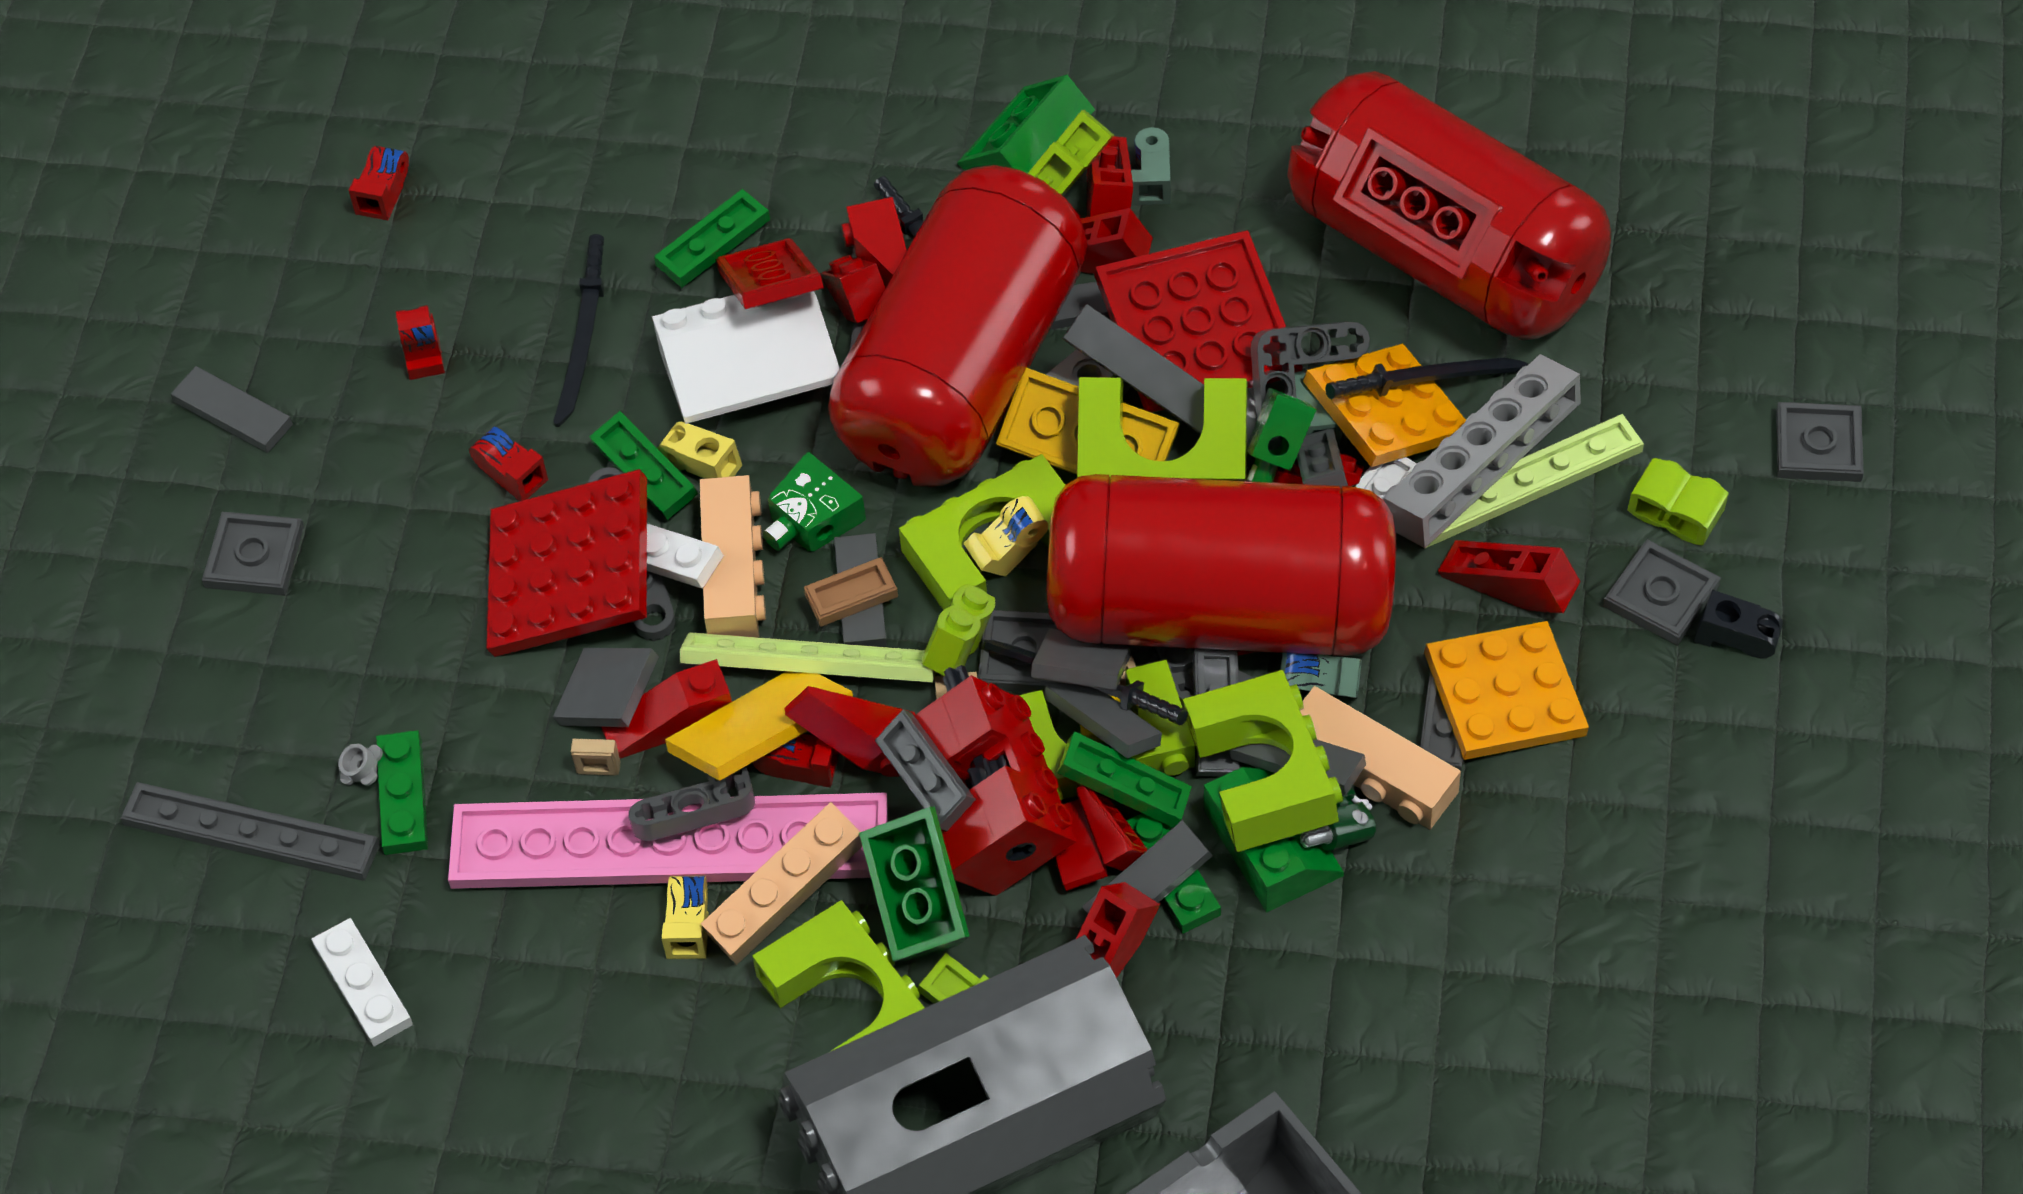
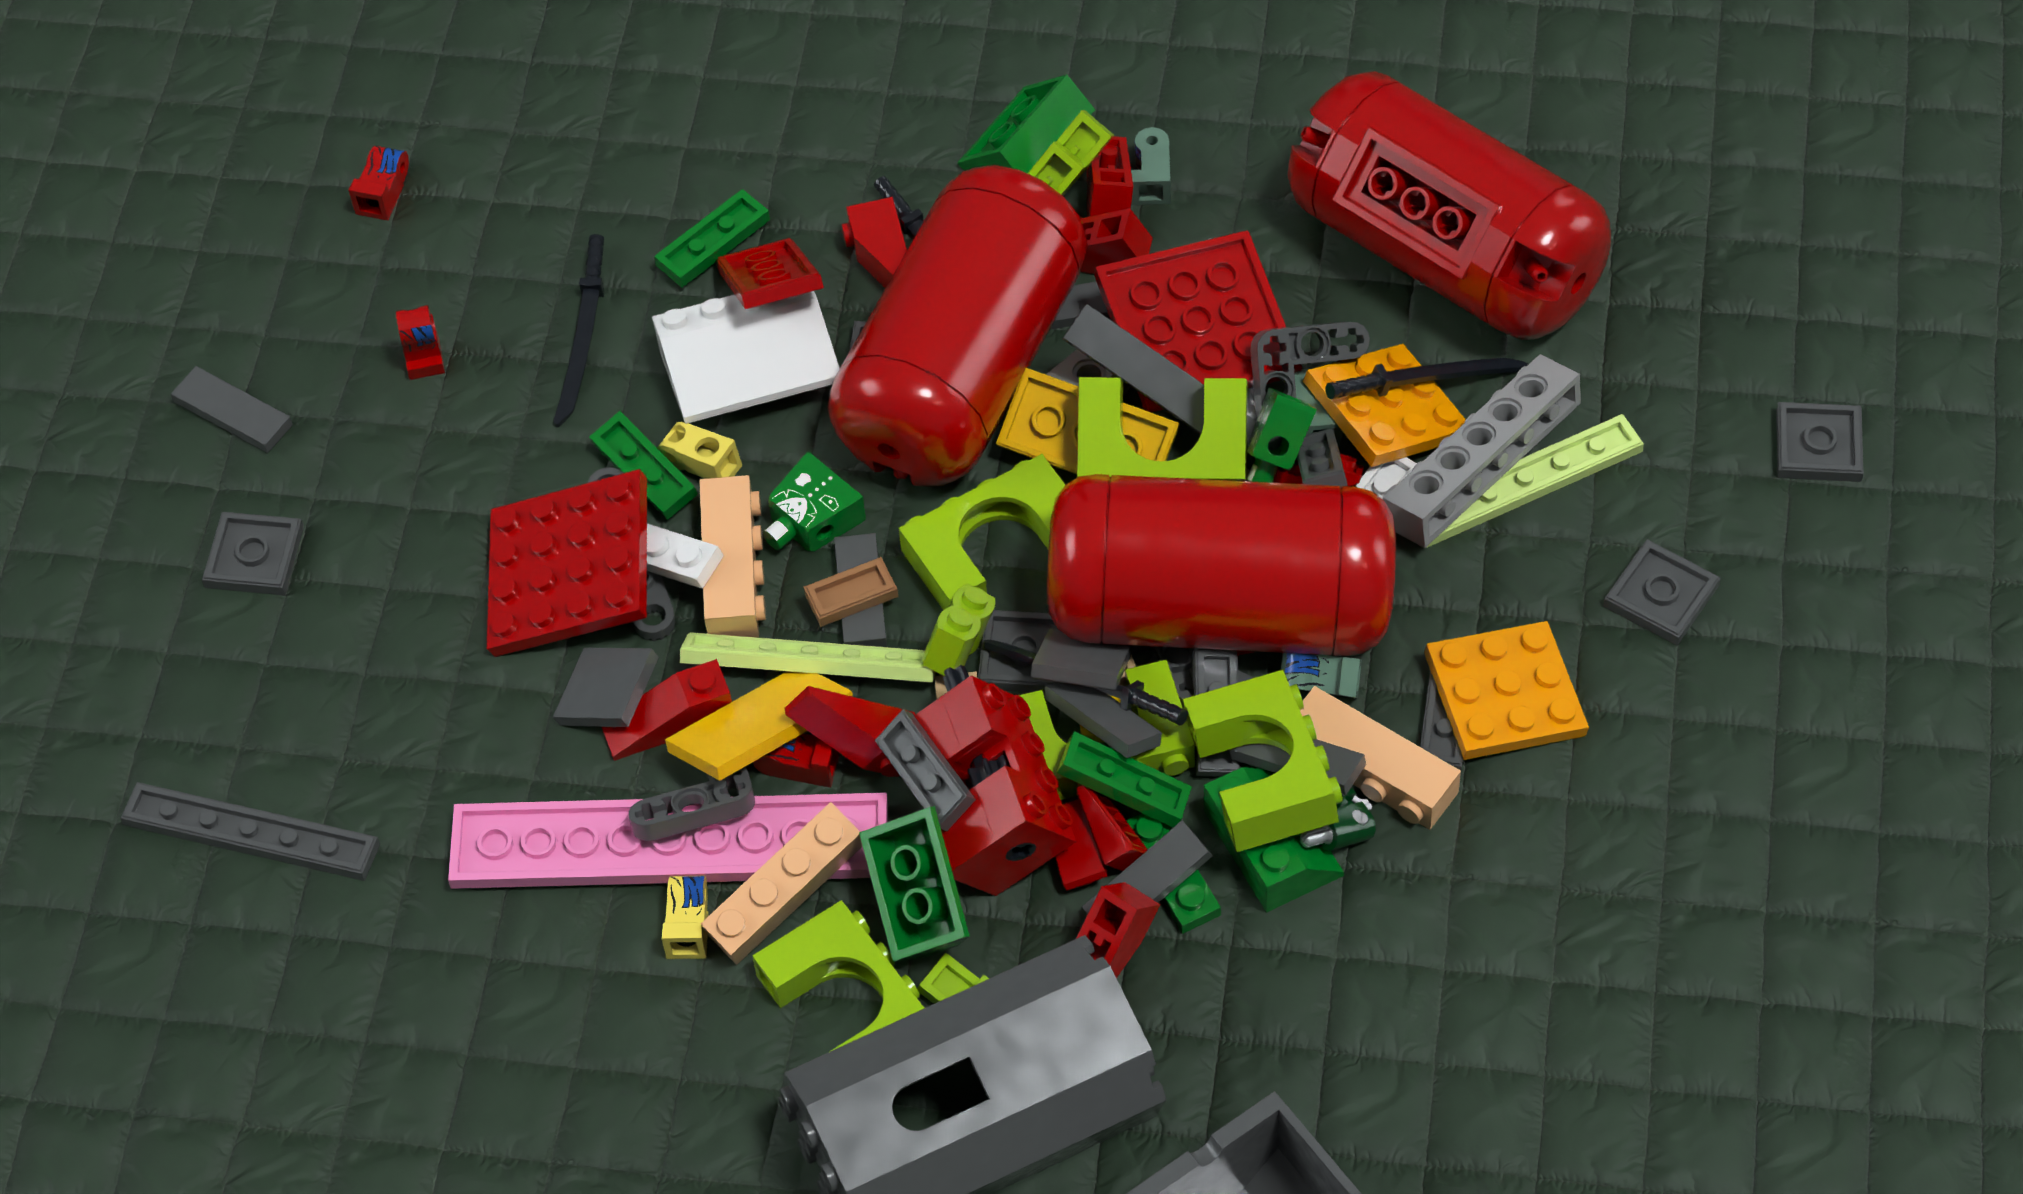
white plate [311,918,413,1047] -> none
light grey plate [338,744,383,786] -> none
green plate [376,730,428,855] -> none
red leg [469,427,548,501] -> none
tan tile [571,739,621,775] -> none
red slope [820,255,886,323] -> none
light yellow leg [963,496,1049,577] -> none
red slope [1438,540,1581,614] -> none
lime brick [1627,458,1729,545] -> none
black leg [1693,590,1783,658] -> none

